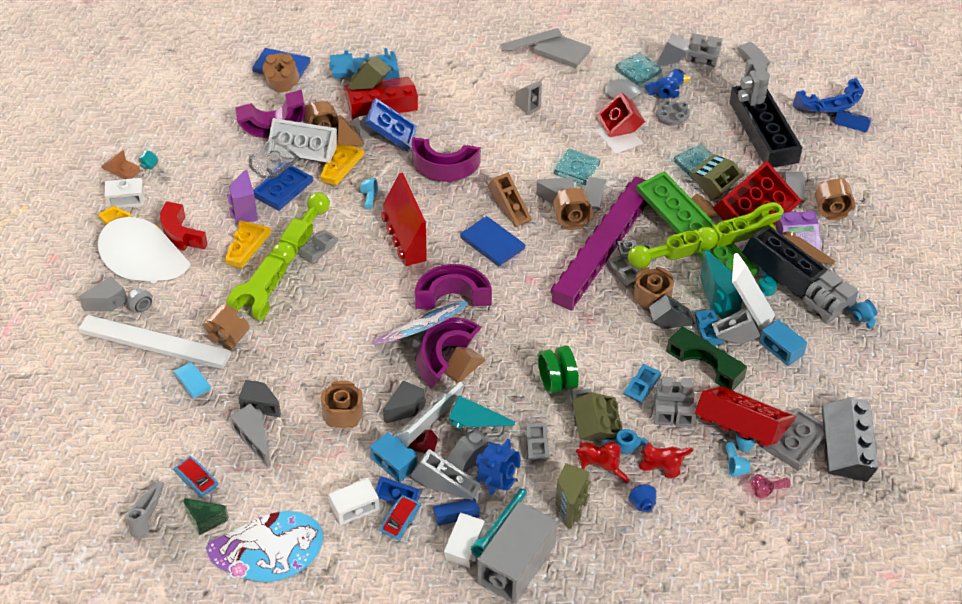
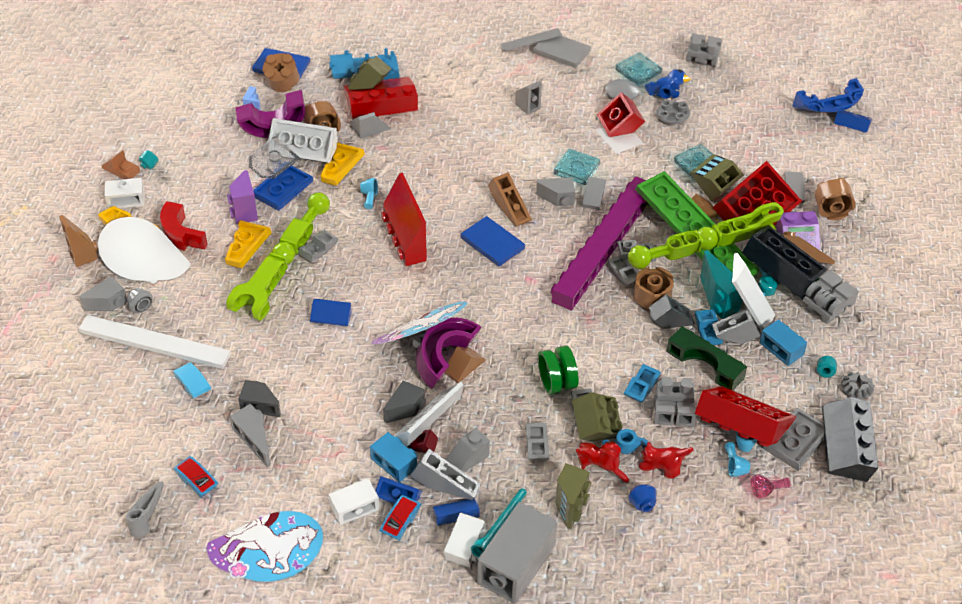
clear green slope [183,498,229,535] -> none
medium nougat brick [202,304,250,351] -> none
medium nougat brick [321,380,364,428] -> none
medium nougat slope [337,115,365,146] -> none
blue tile [365,98,417,151] -> none
magenta brick [411,137,481,183] -> none
magenta brick [415,264,492,309] -> none
teal slope [448,395,516,429] -> none
blue brick [476,439,521,495] -> none
medium nougat brick [553,188,593,230] -> none
light grey slope [656,33,690,67] -> none
black brick [729,86,803,168] -> none
light grey slope [736,42,770,66] -> none
light grey hips [738,58,770,106] -> none
dark azure piece [846,299,877,329] -> none
none -> medium nougat slope [59,215,99,267]
none -> light blue bracket [243,86,261,110]
none -> blue slope [310,299,352,326]
none -> teal piece [816,355,837,378]
none -> light grey gear [842,372,875,399]

